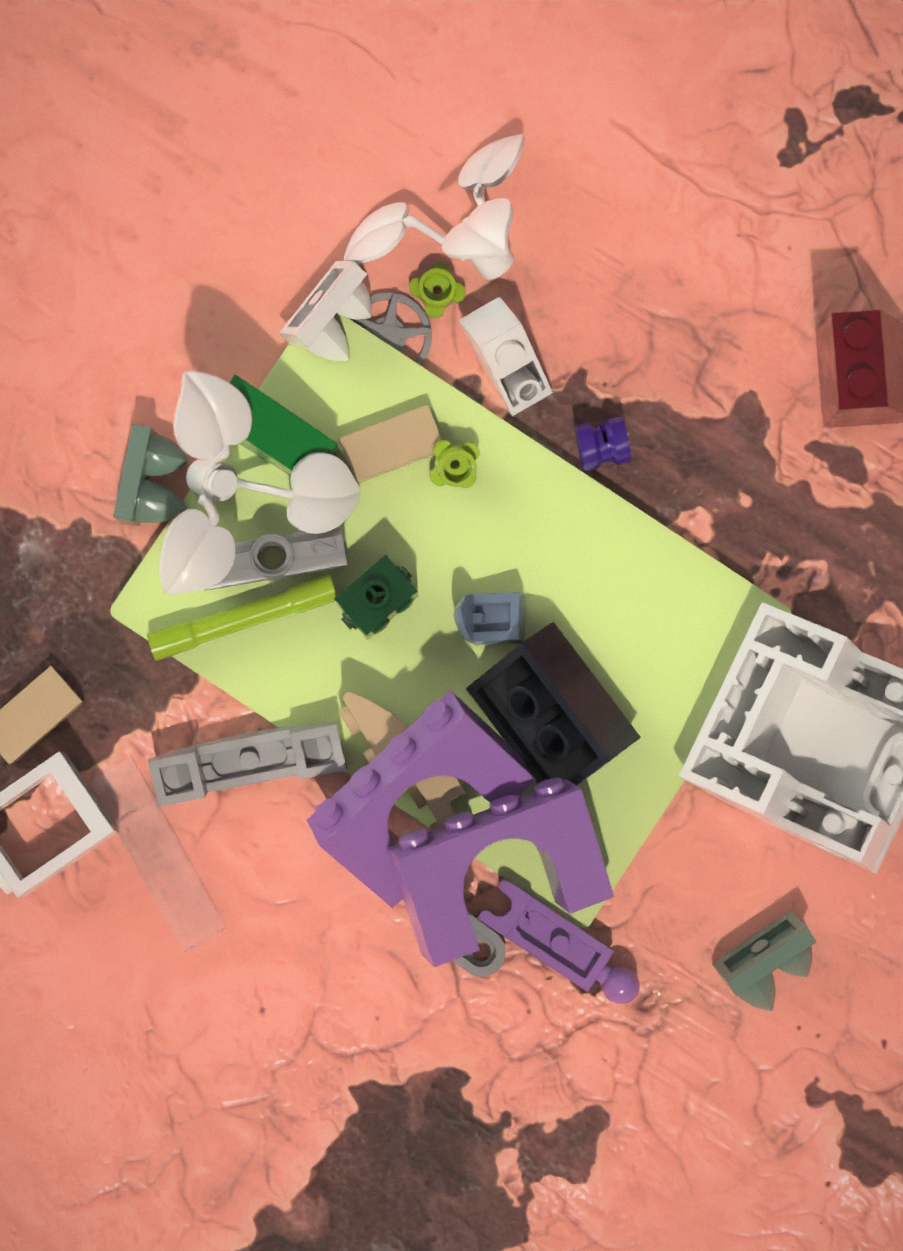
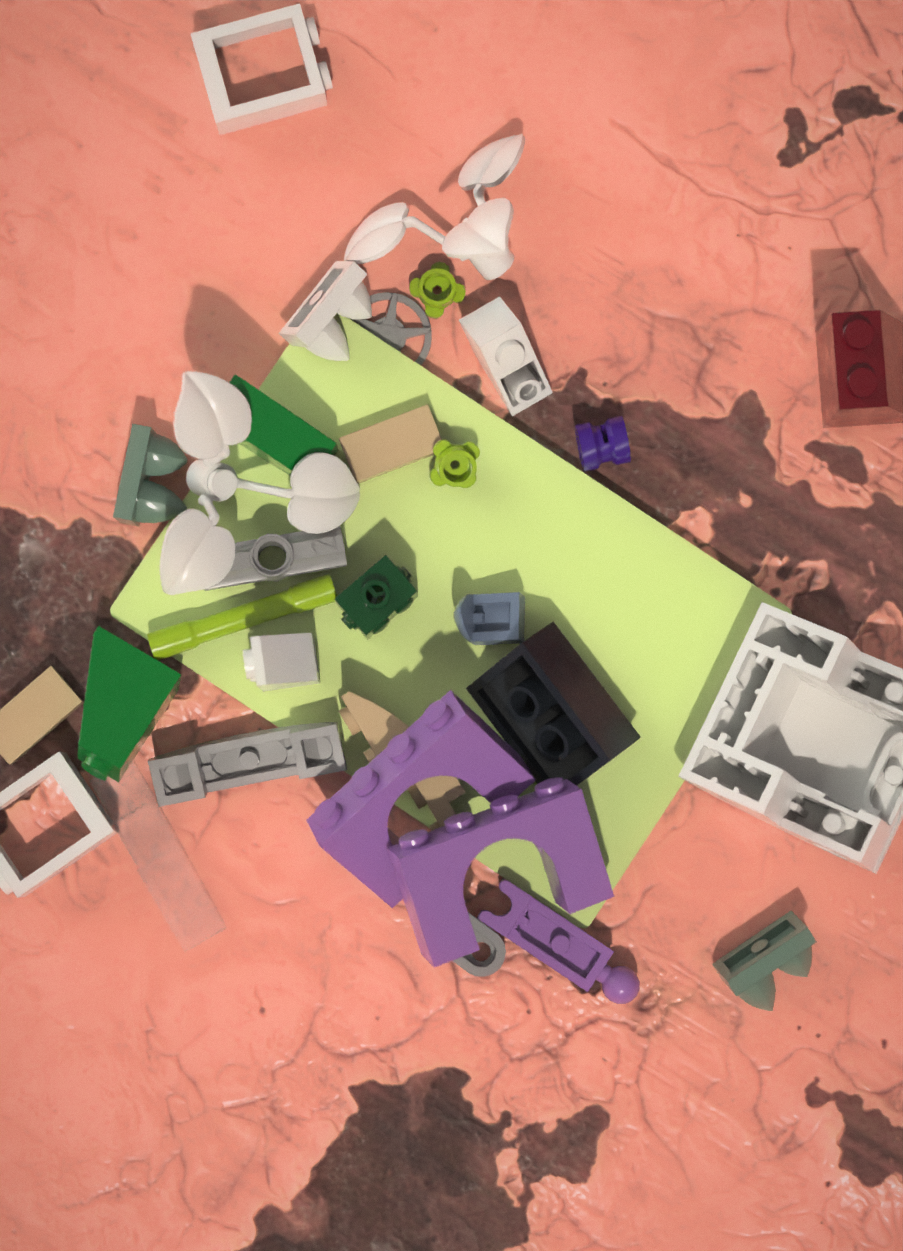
none -> green slope [78,626,182,783]
none -> white window [190,3,333,136]
none -> white slope [243,633,320,692]

